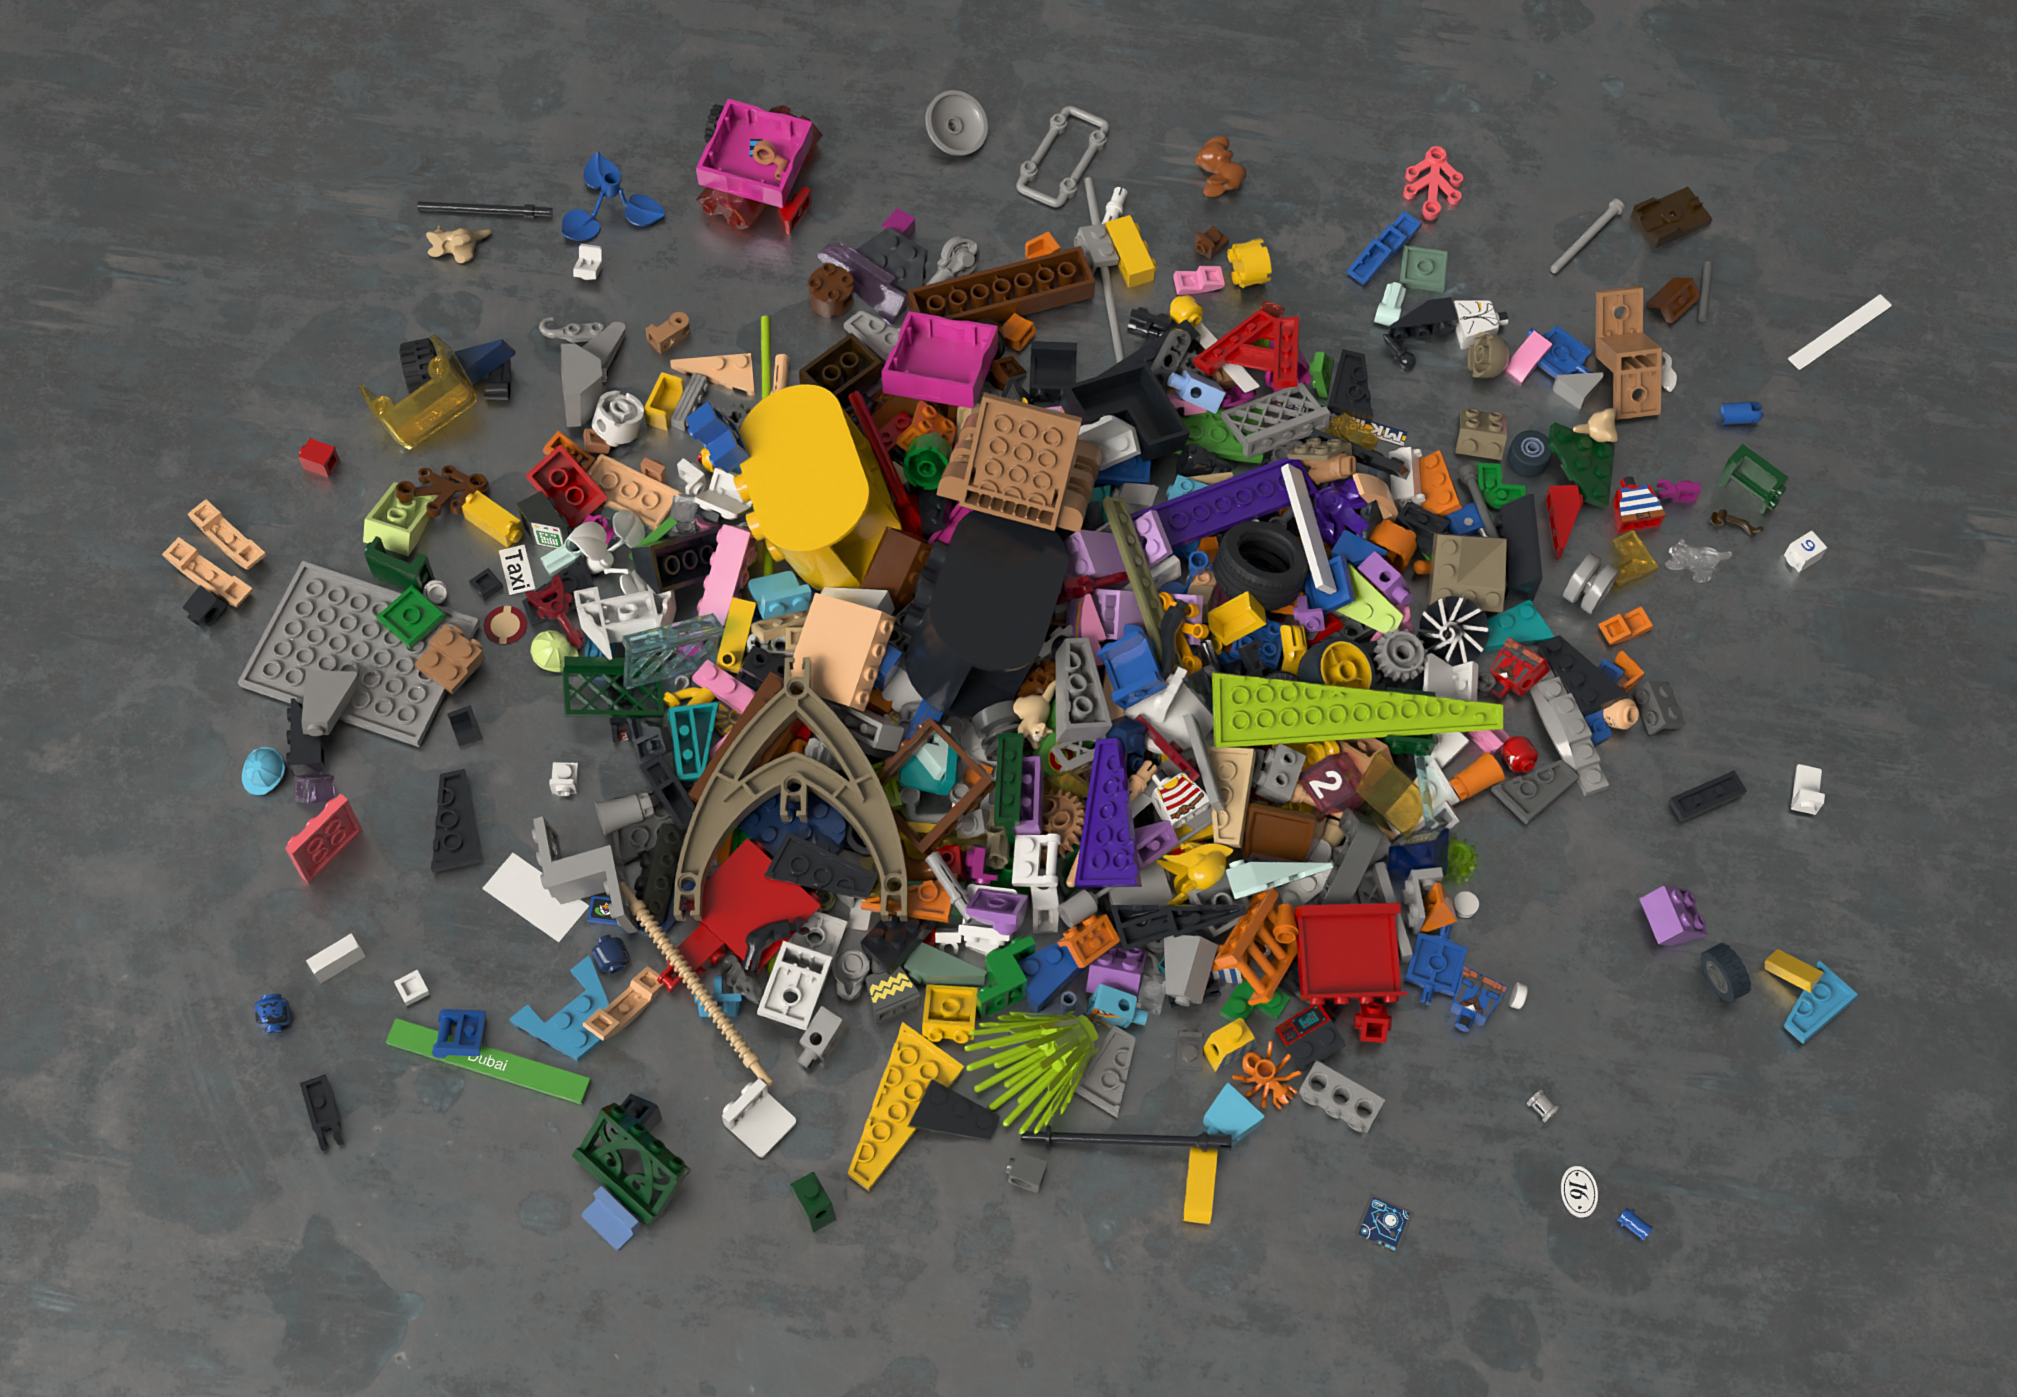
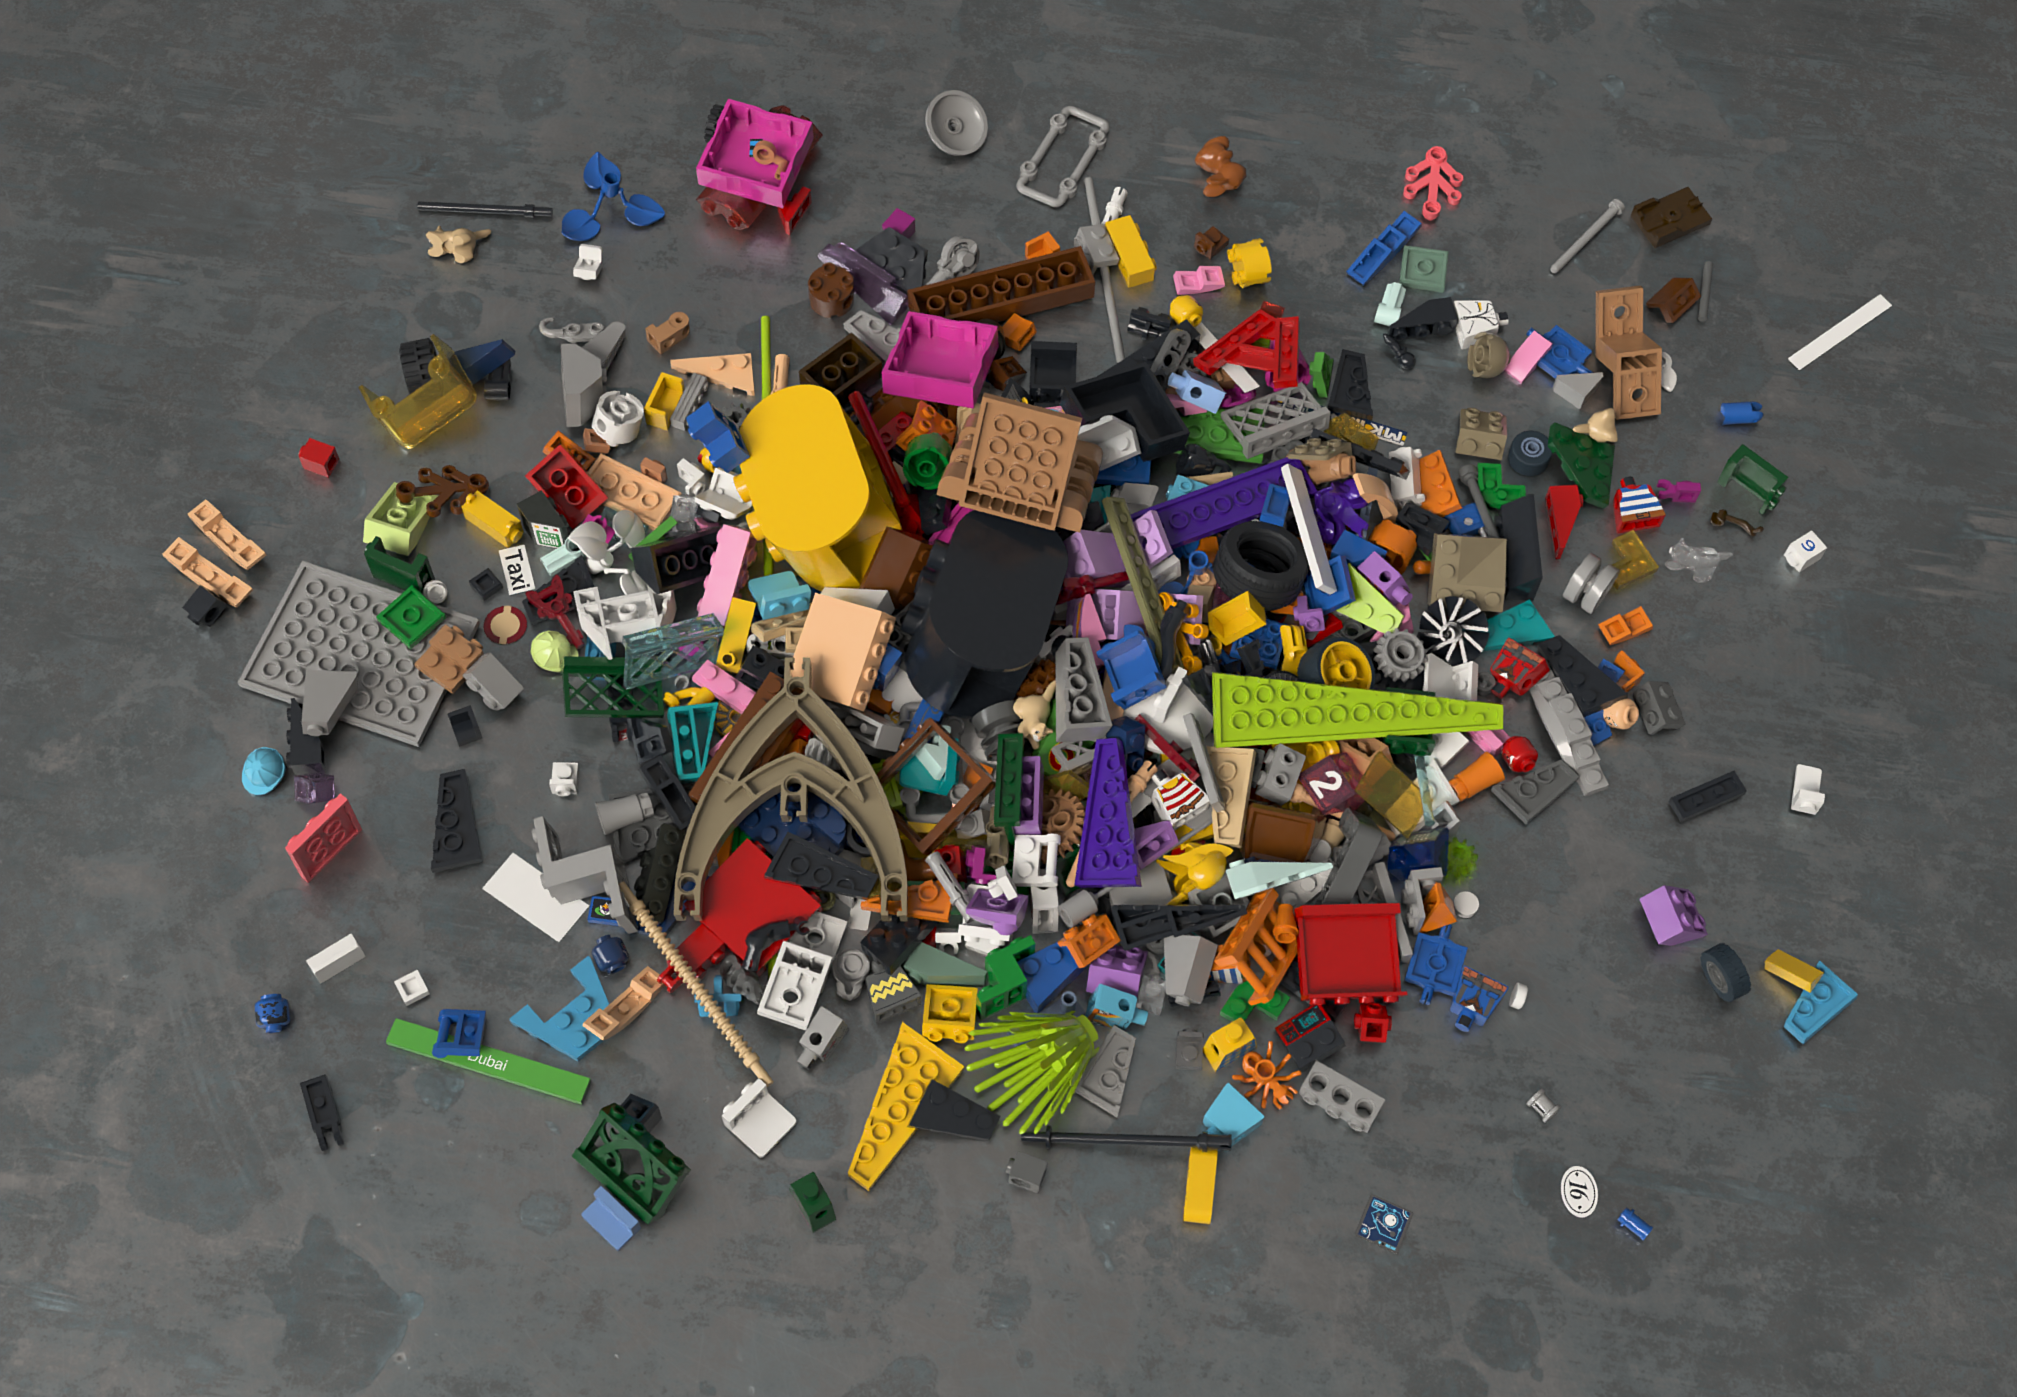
none -> light grey brick [463,653,524,710]
none -> white tile [987,866,1018,901]
none -> blue tile [1259,484,1290,527]

